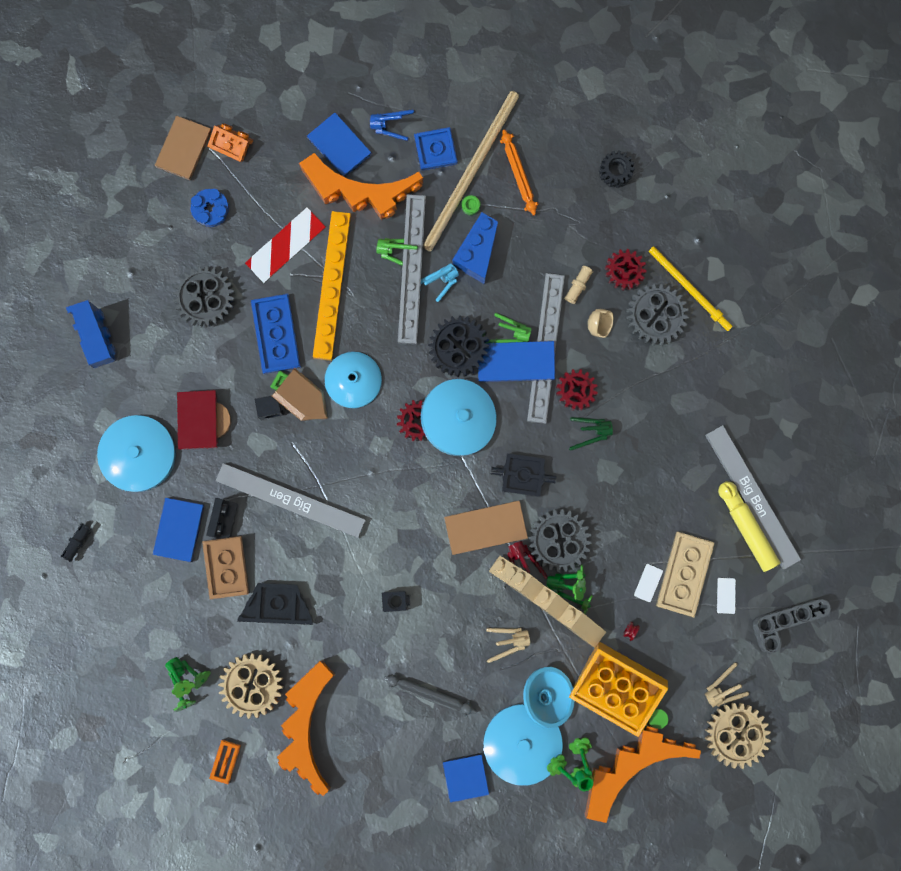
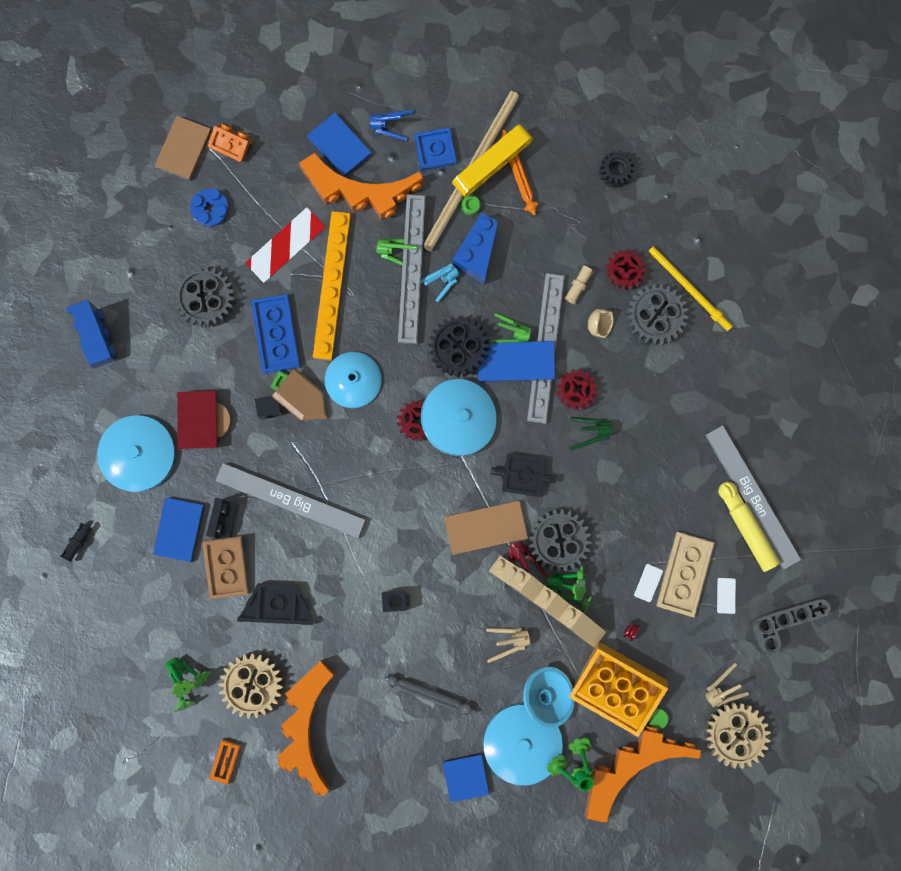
none -> yellow beam [452,124,533,197]

